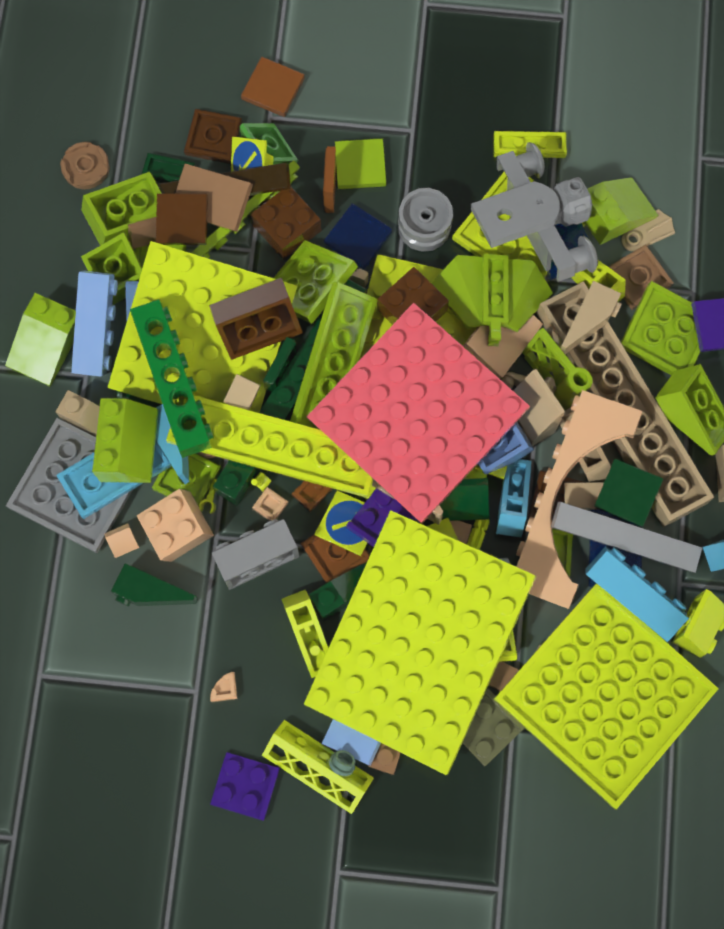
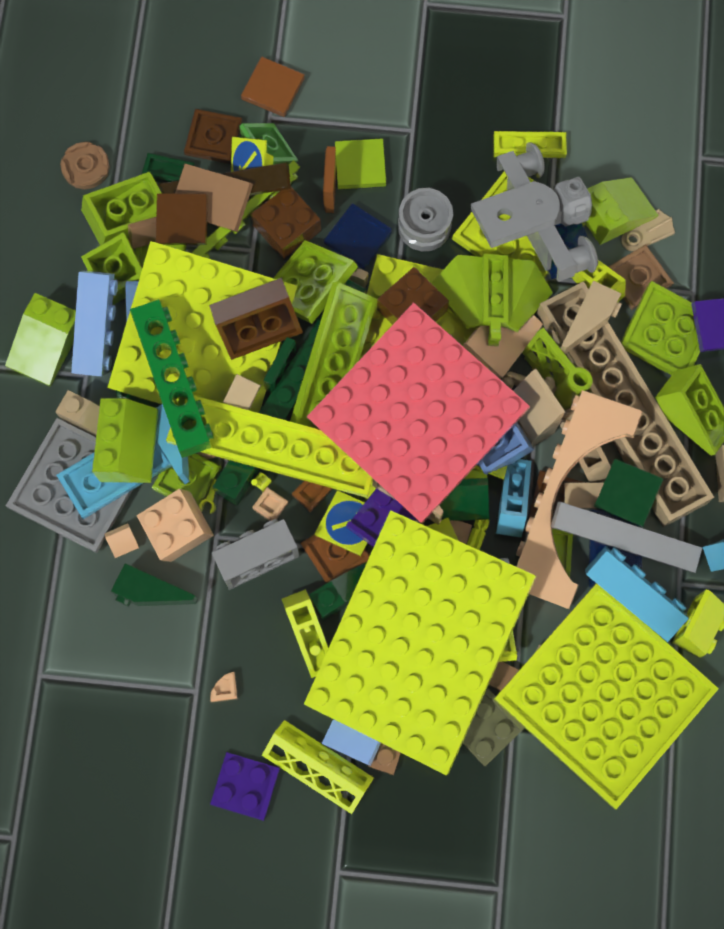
sand green plate [329,750,355,776] -> none

